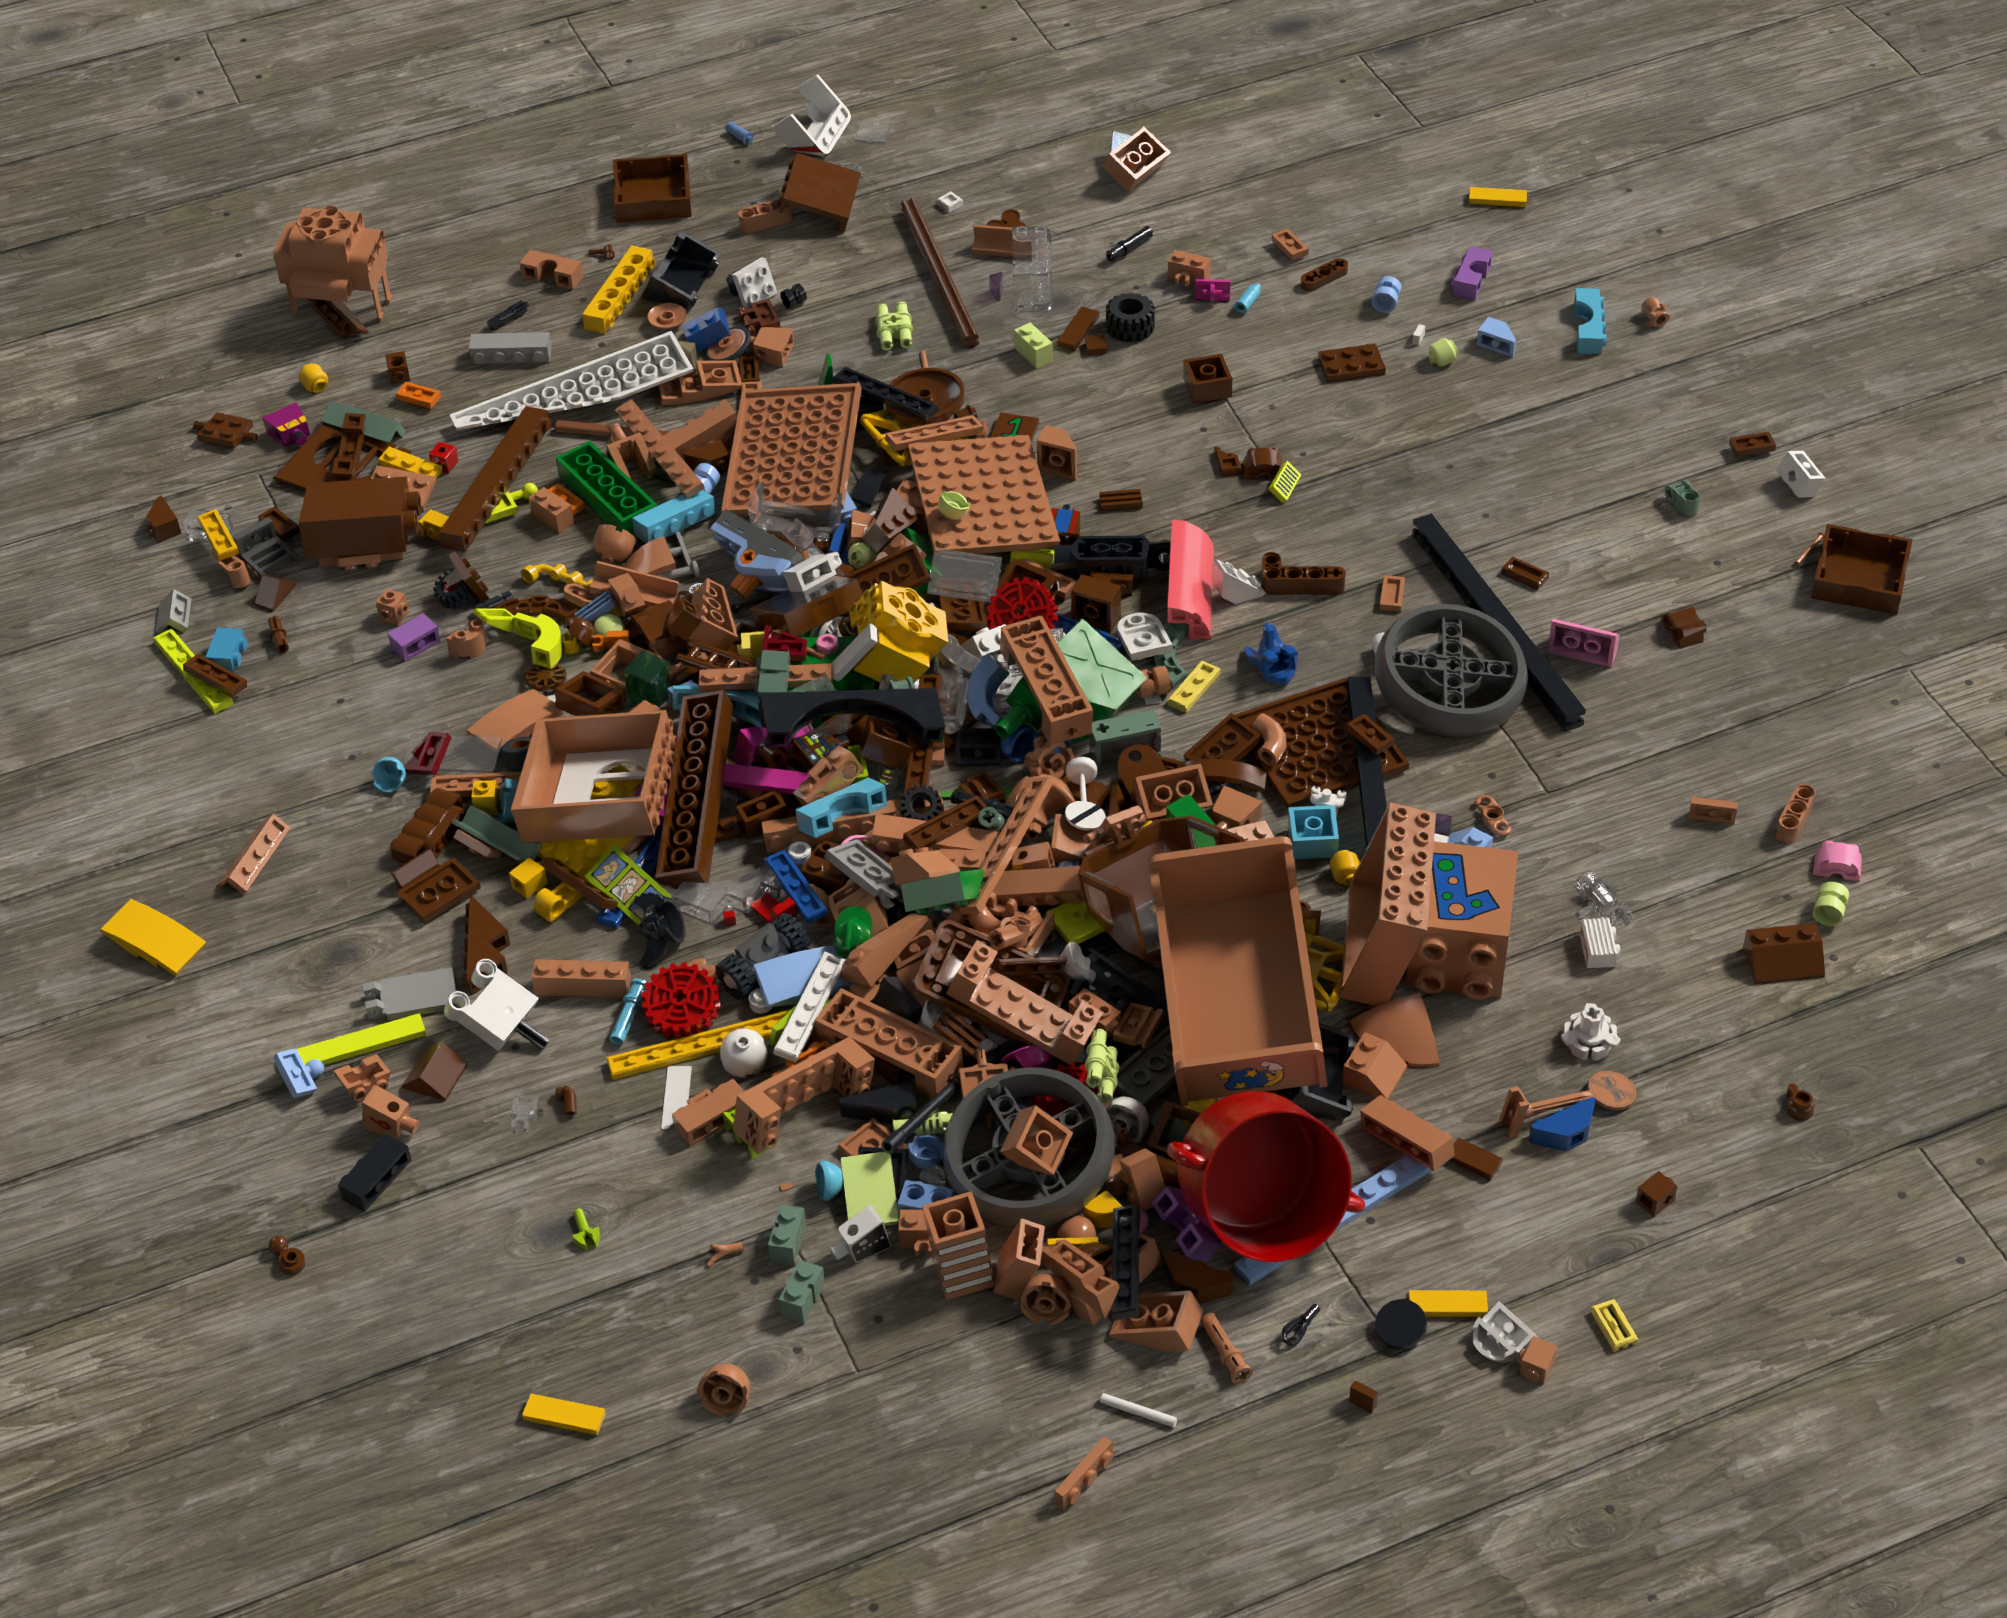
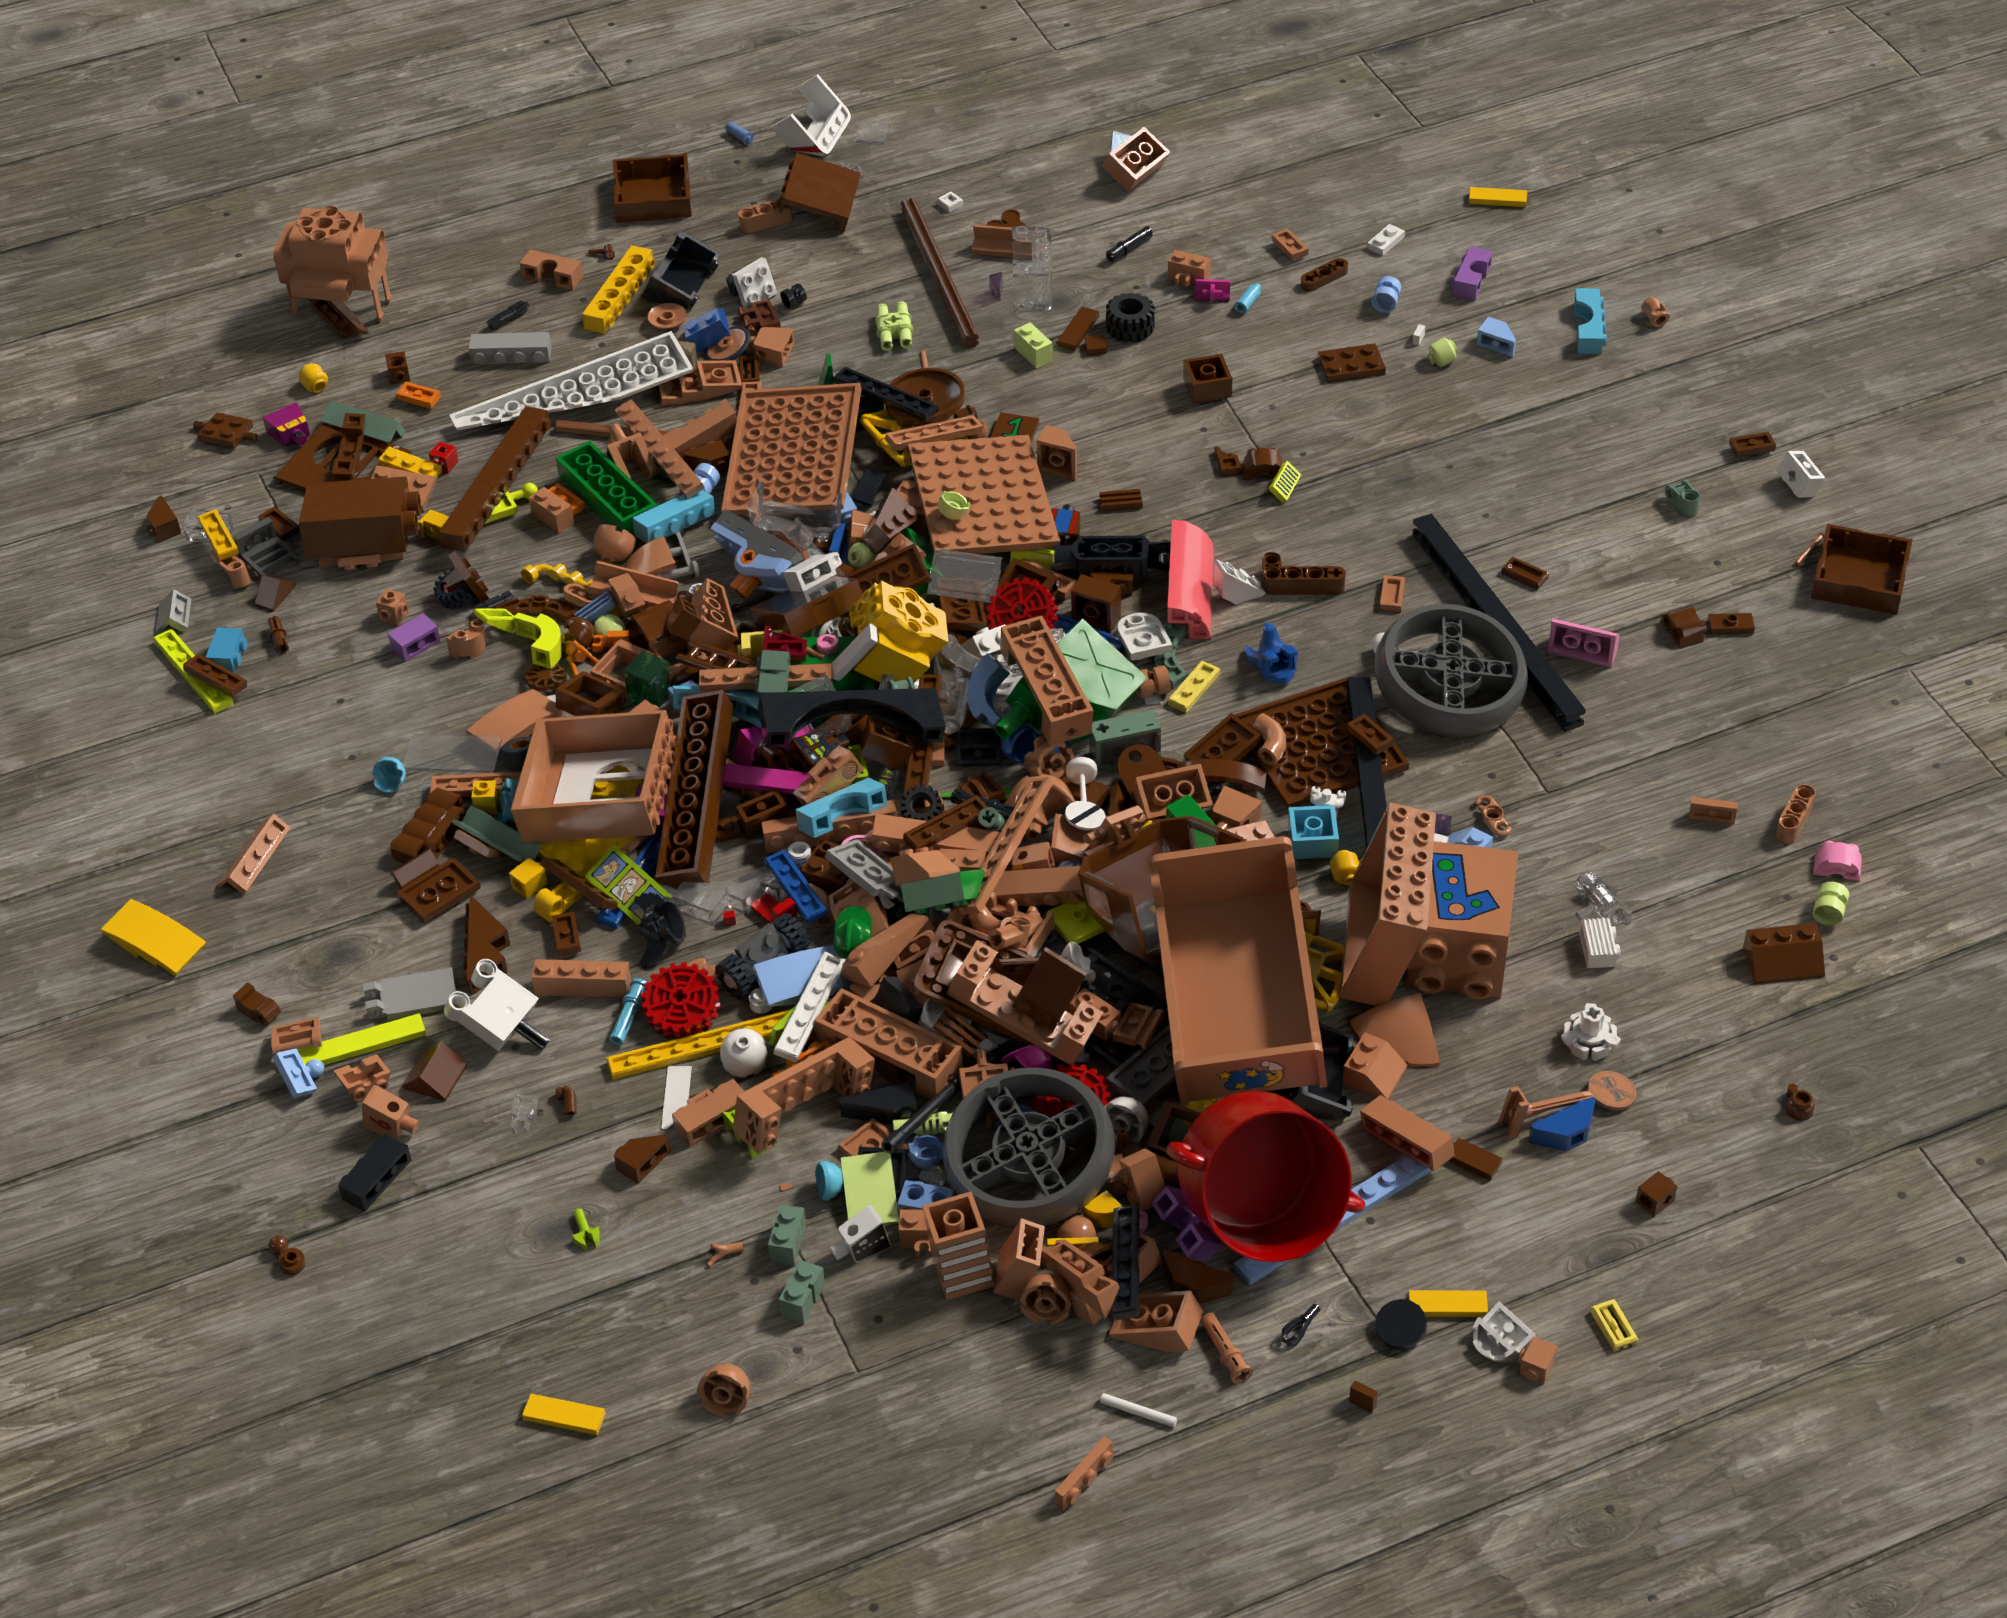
dark red wing [402,732,452,775] -> none
nougat slope [1000,1105,1073,1175] -> none
yellowish green pin [1085,1029,1119,1105] -> none
none -> reddish brown leg [233,982,281,1025]
none -> nougat plate [271,1017,322,1055]
none -> reddish brown plate [551,912,581,956]
none -> orange plant [566,640,599,677]
none -> reddish brown slope [614,1135,671,1184]
none -> reddish brown slope [1012,947,1087,1032]
none -> white plate [1367,224,1405,256]
none -> reddish brown plate [1708,613,1755,634]

